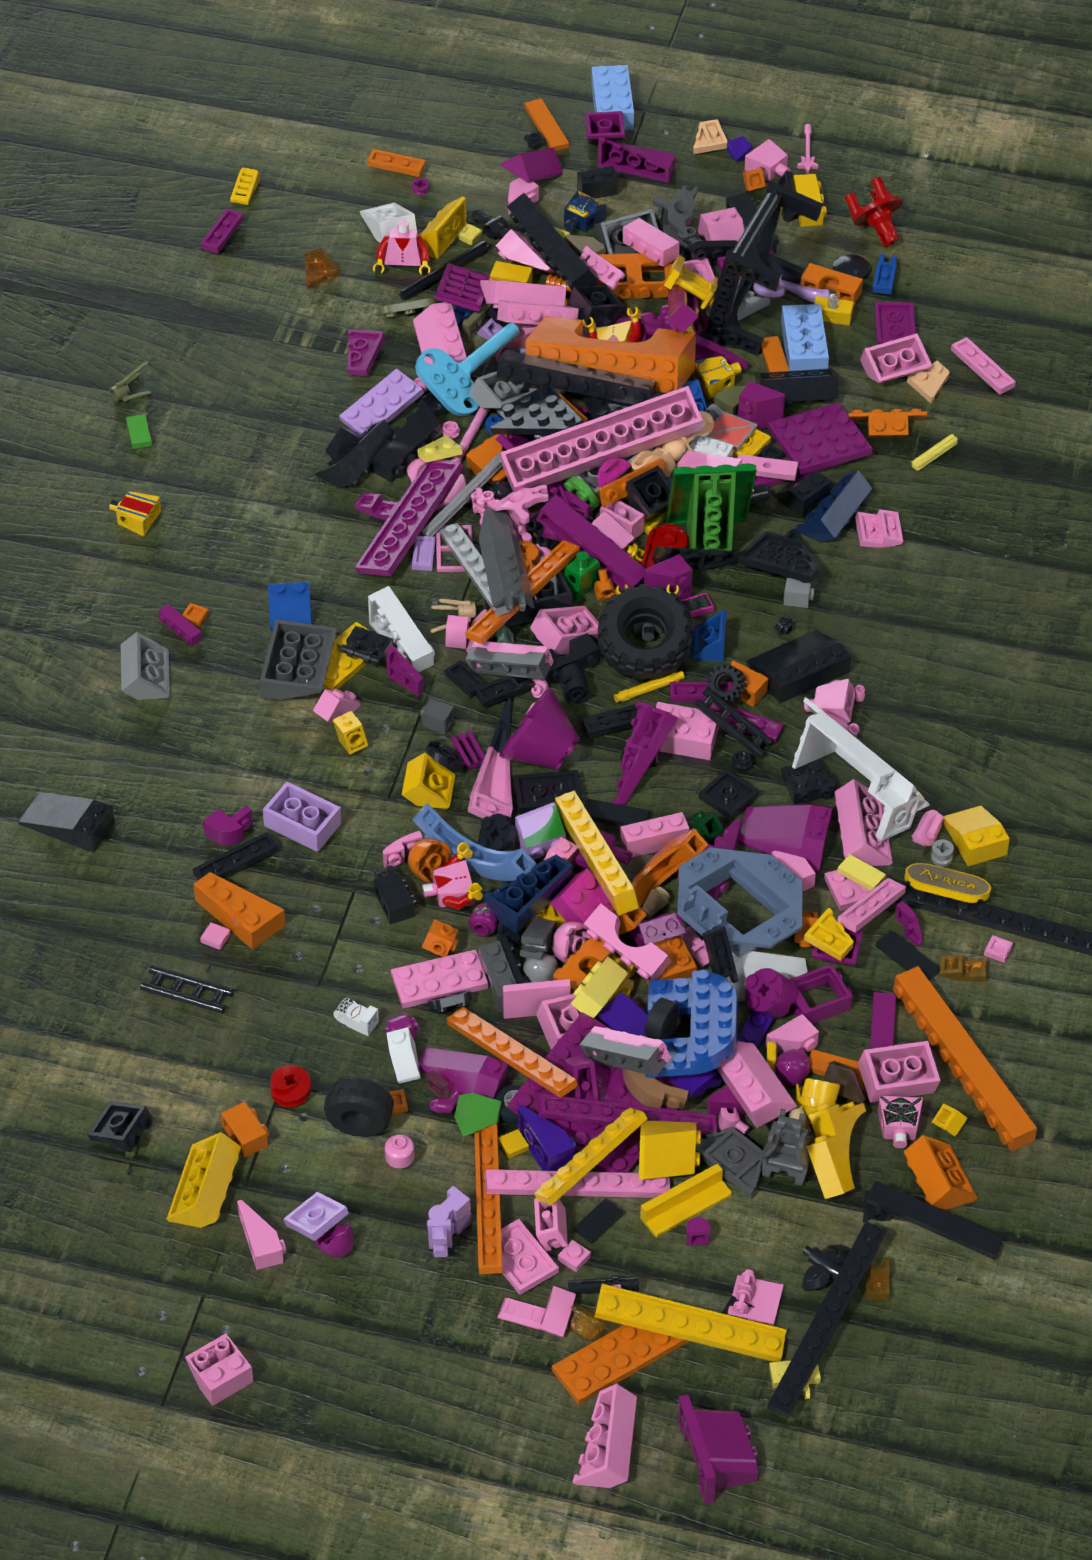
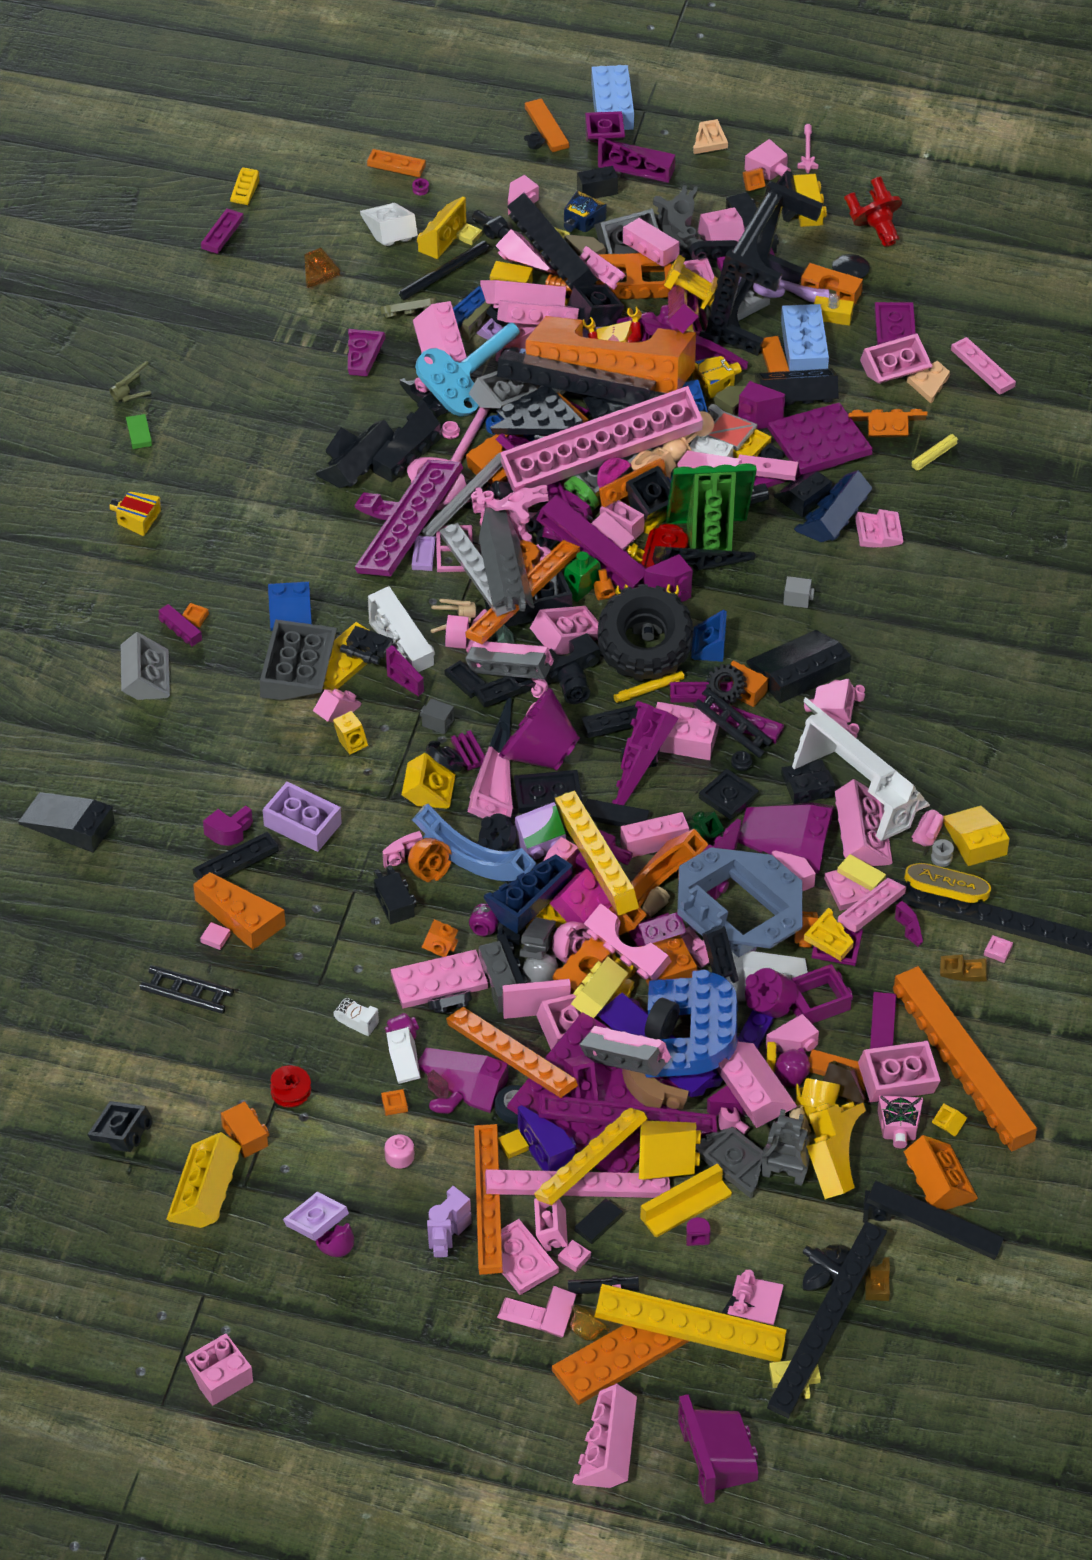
bright pink slope [237,1200,286,1270] -> none
black tyre [324,1076,394,1137] -> none
lavender plate [339,368,424,434] -> none
torso [373,221,432,275] -> none
light yellow wing [418,436,462,463] -> none
torso [422,842,483,910] -> none
magenta piece [435,263,490,312] -> none
bright green slope [454,1093,502,1137] -> none
magenta slope [500,147,562,182] -> none
tile [681,593,714,618] -> none
dark purple slope [727,136,752,162] -> none
black wing [737,529,820,583] -> none
black plate [775,616,794,635] -> none
blue hinge [872,254,897,295] -> none
black tile [876,930,940,981] -> none

